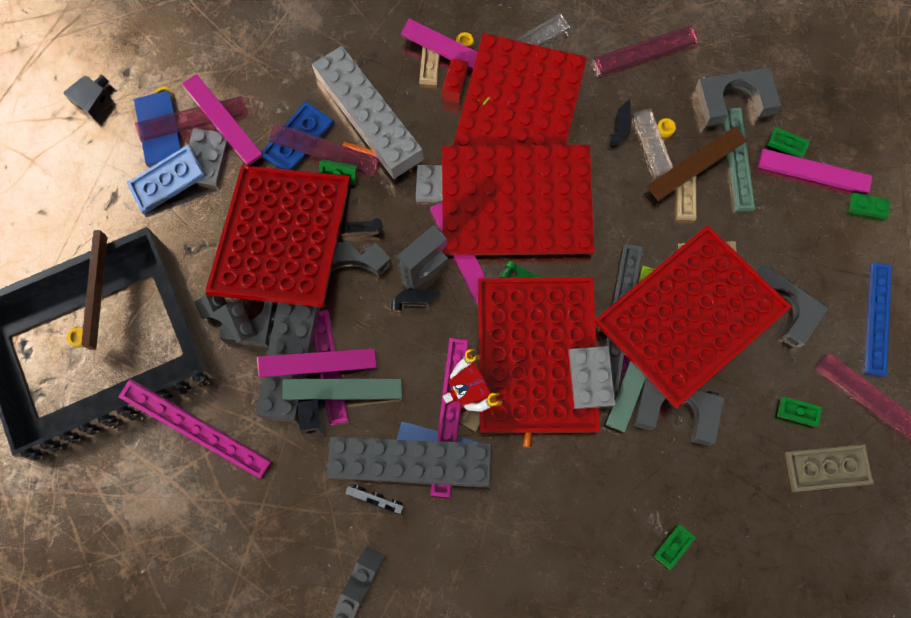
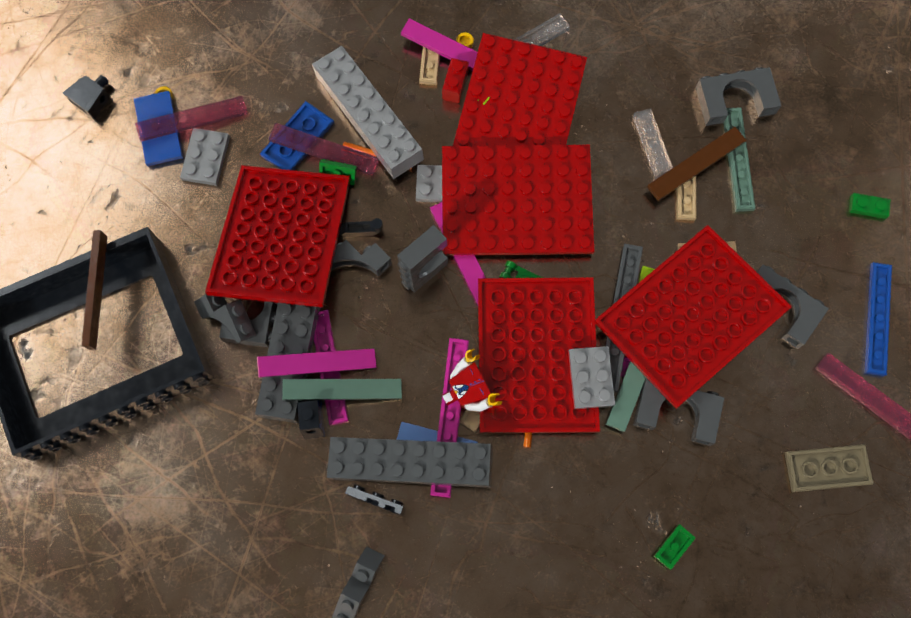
yellow tile [67,327,83,348] -> none
dark pink tile [118,379,271,479] -> none
medium blue tile [126,145,206,214] -> none
dark pink tile [182,74,262,166] -> none
black piece [390,290,440,313] -> none
clear pink tile [593,25,698,76] -> none
black piece [609,100,631,145] -> none
yellow tile [657,118,676,138] -> none
dark pink tile [758,149,872,195] -> none
green plate [767,127,810,158] -> none
green plate [777,397,822,427] -> none

